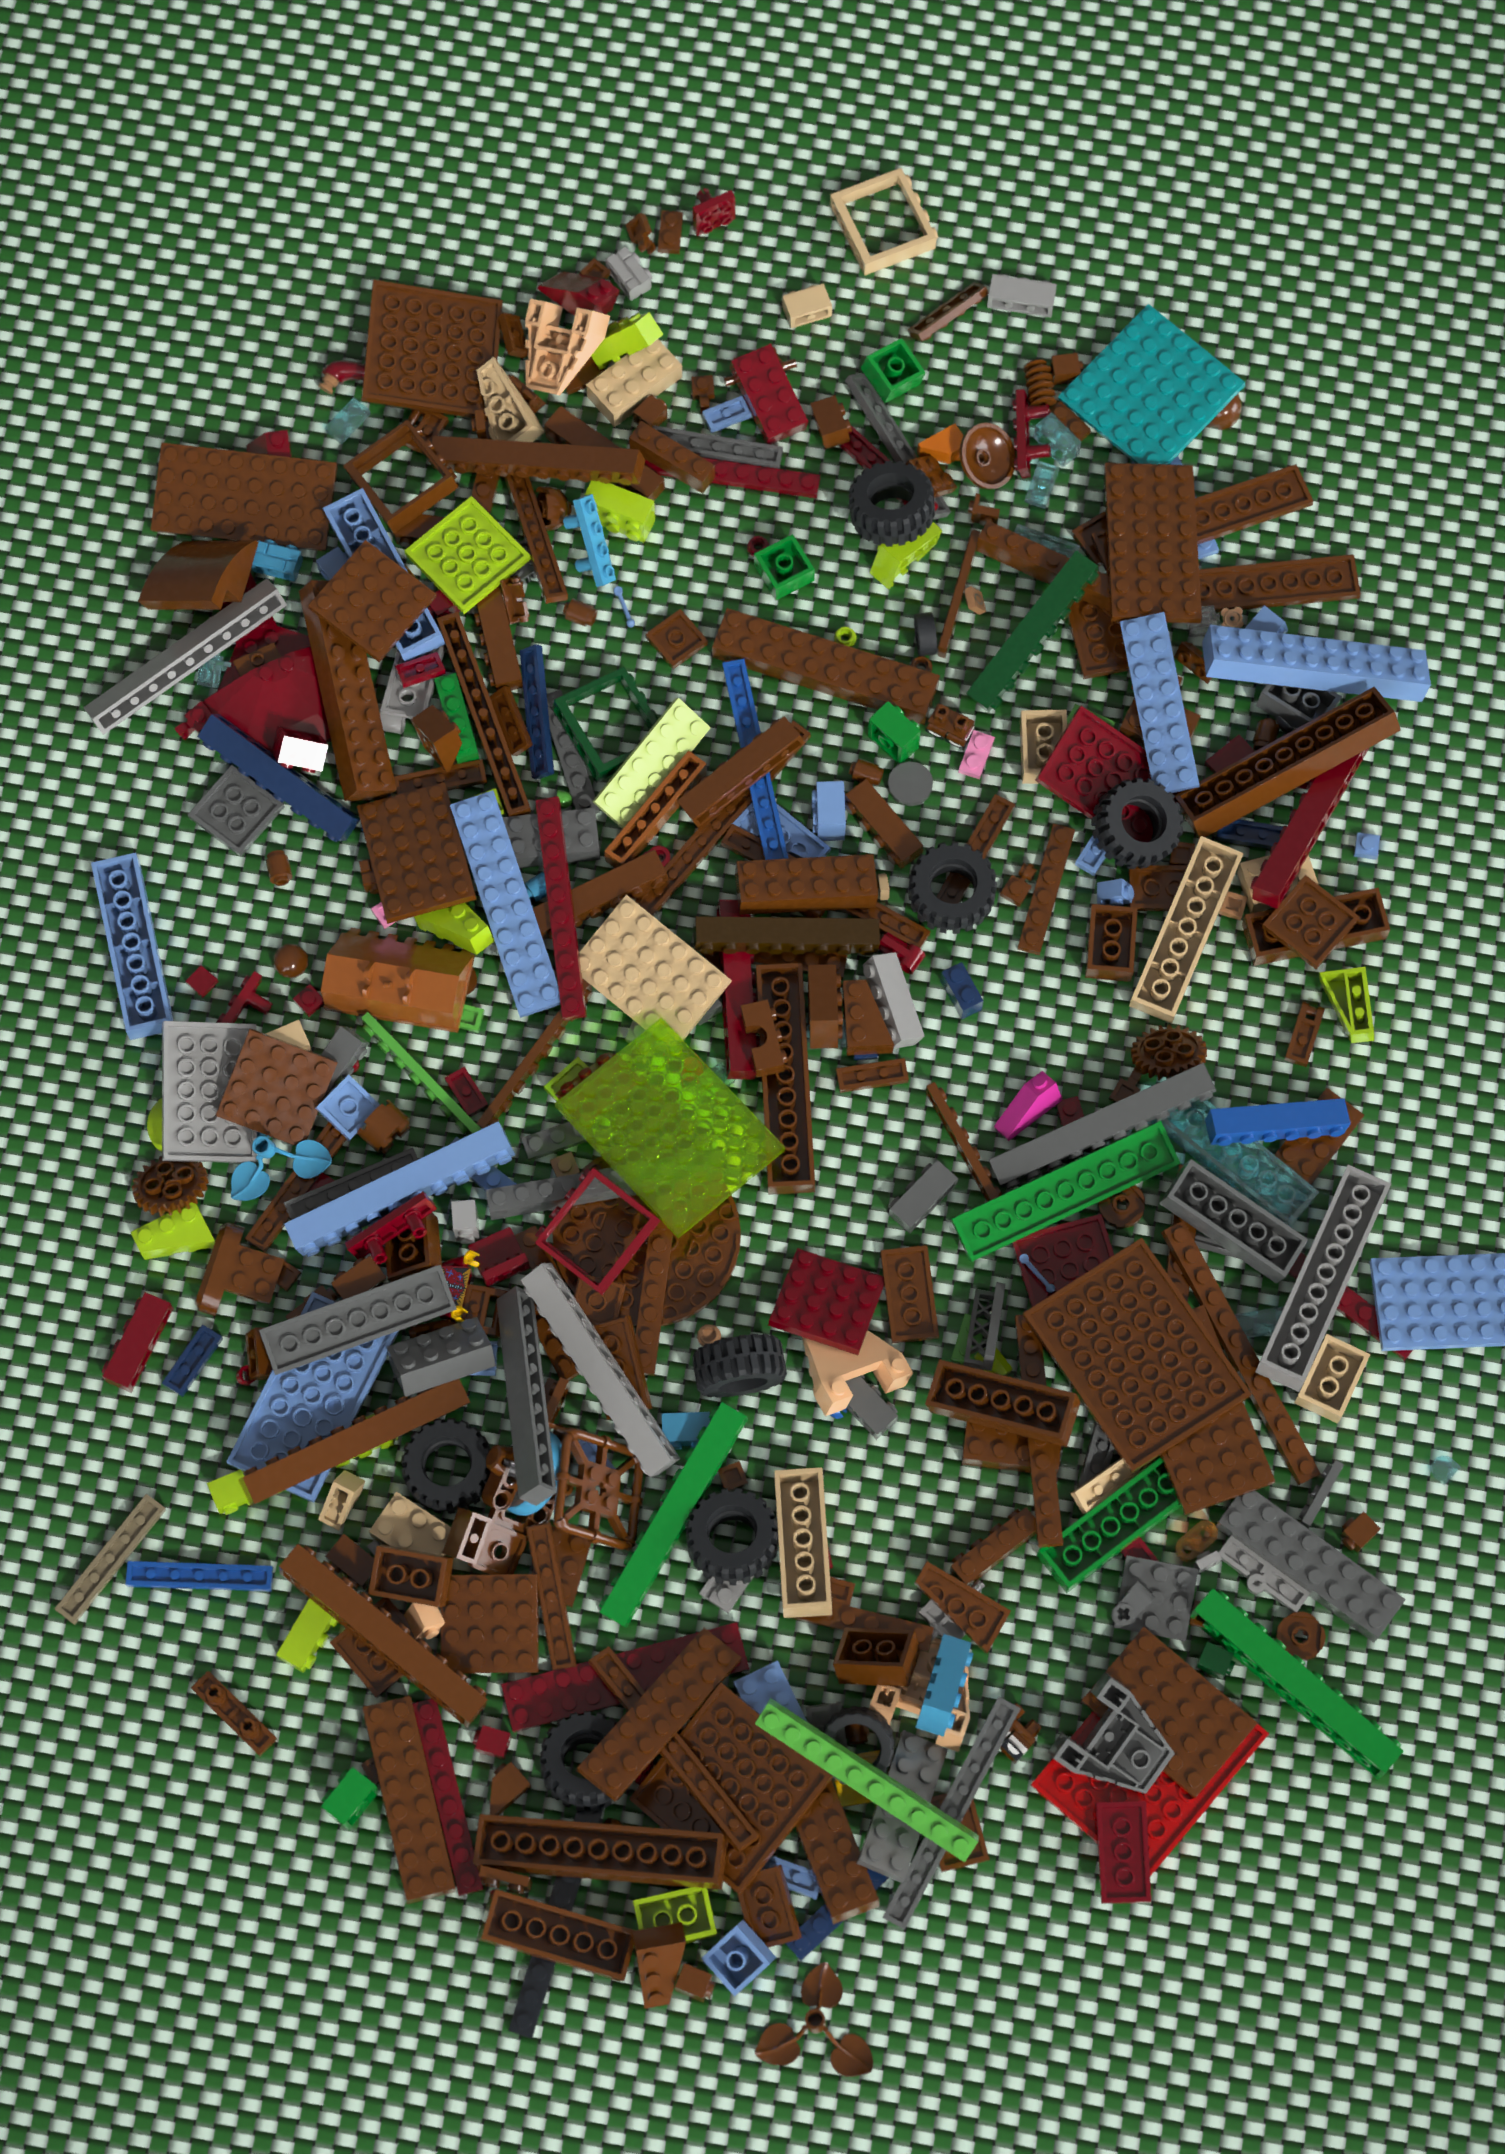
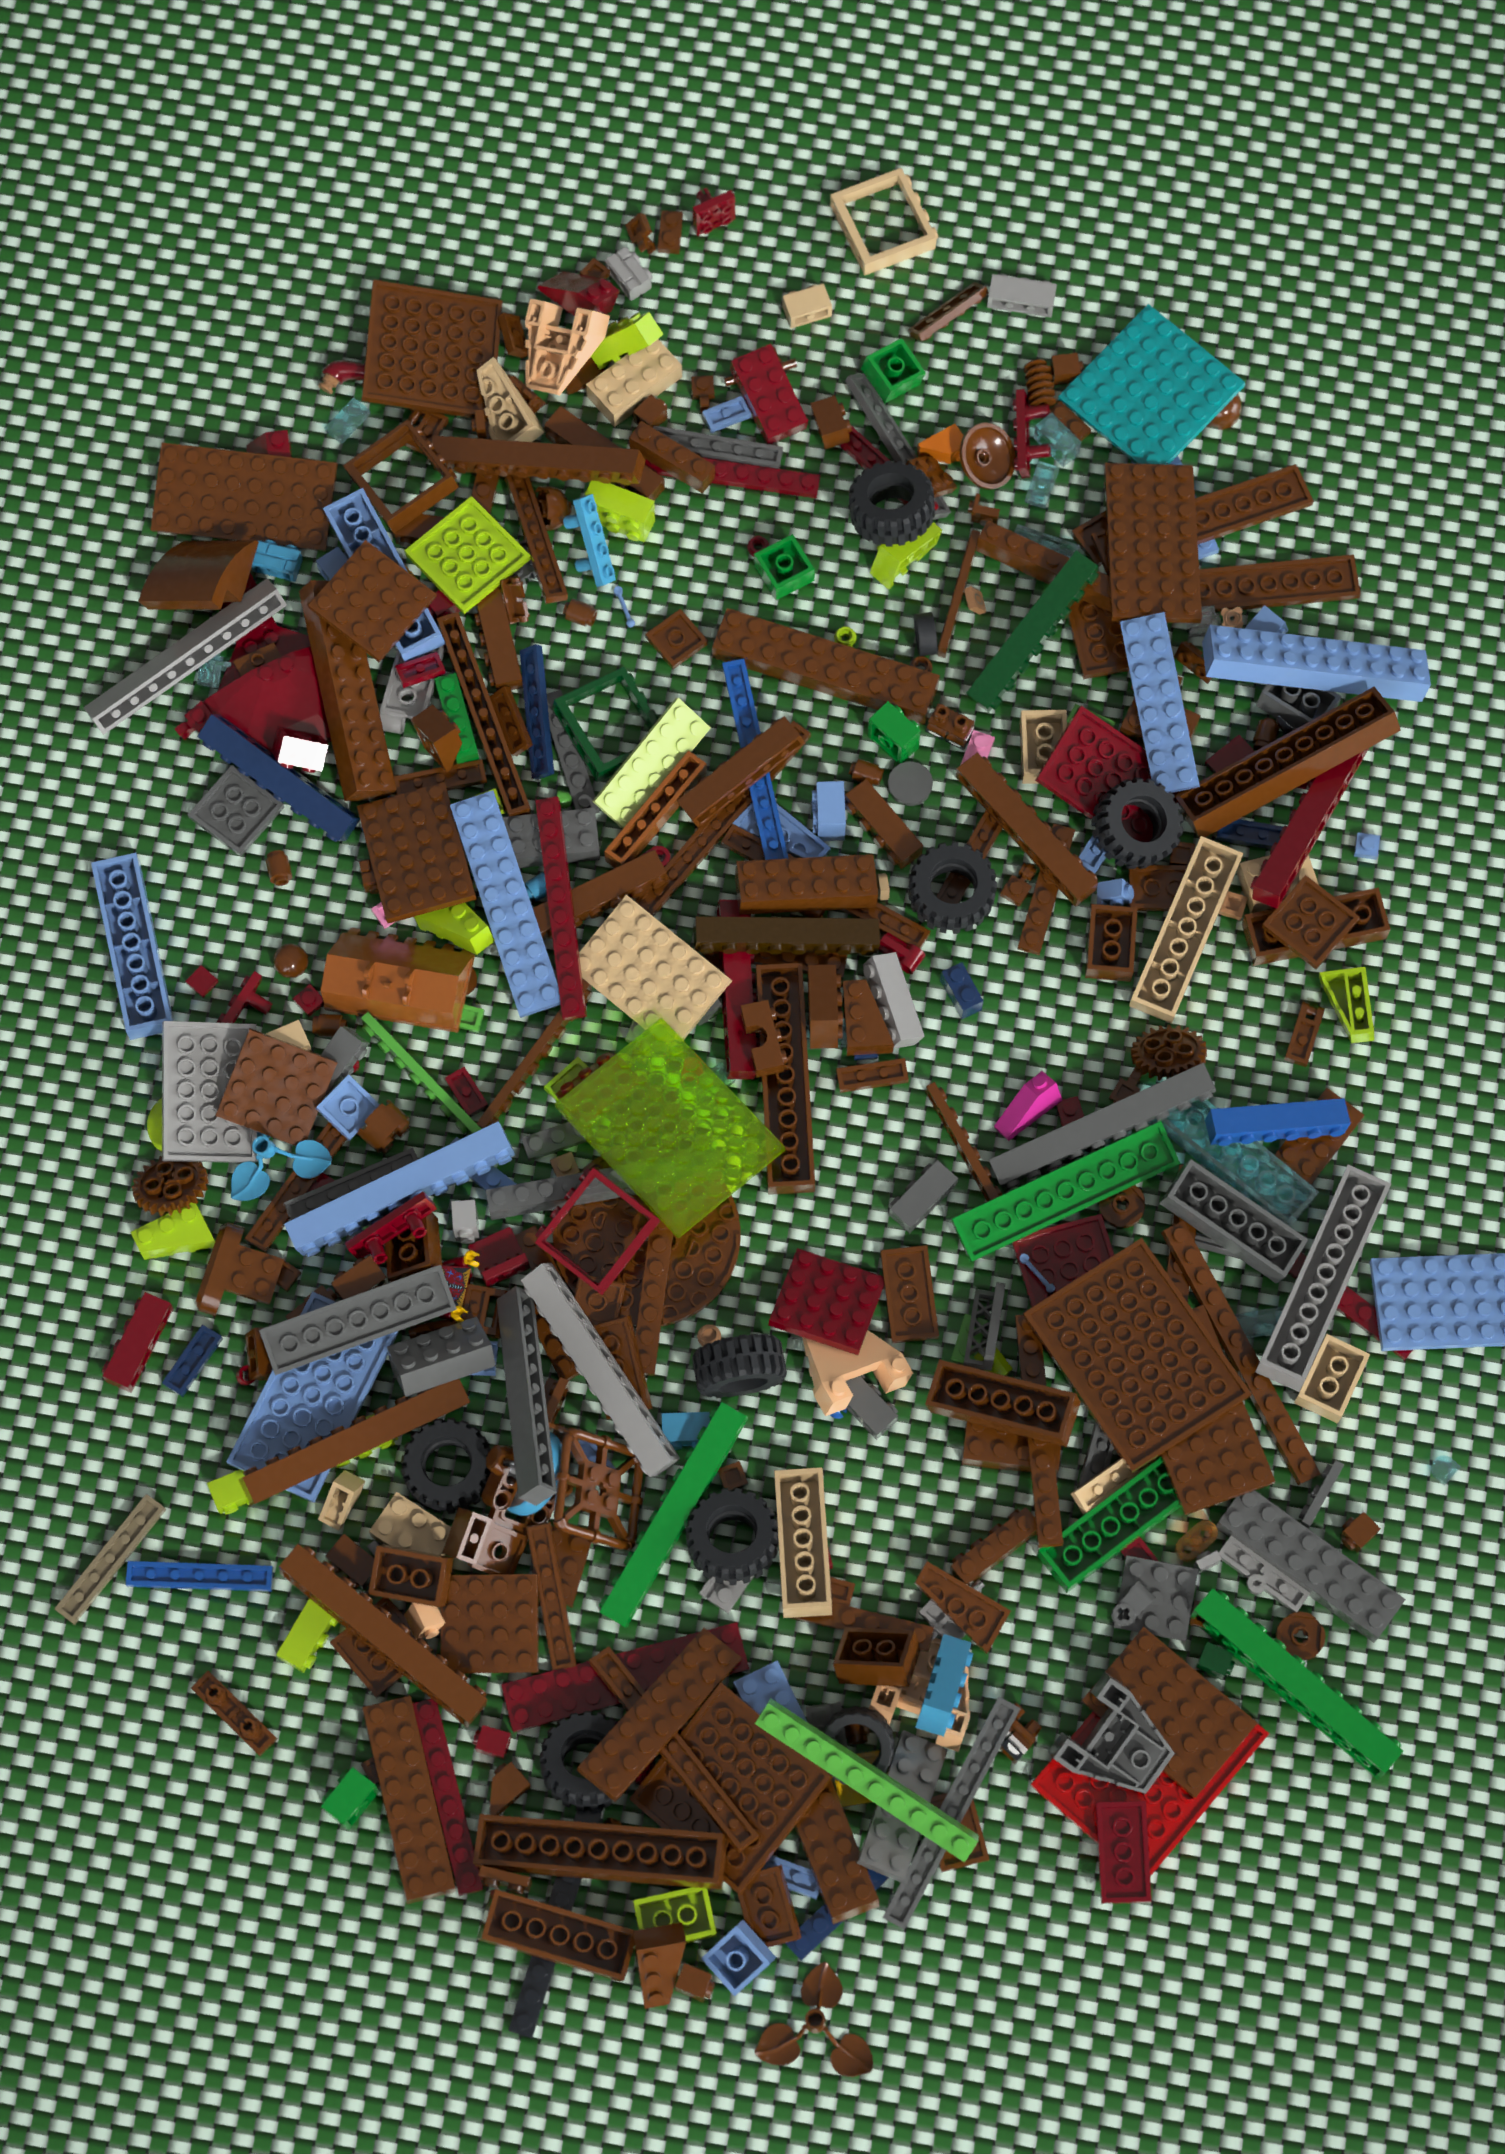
none -> reddish brown brick [312,1014,348,1038]
none -> reddish brown brick [956,752,1098,907]

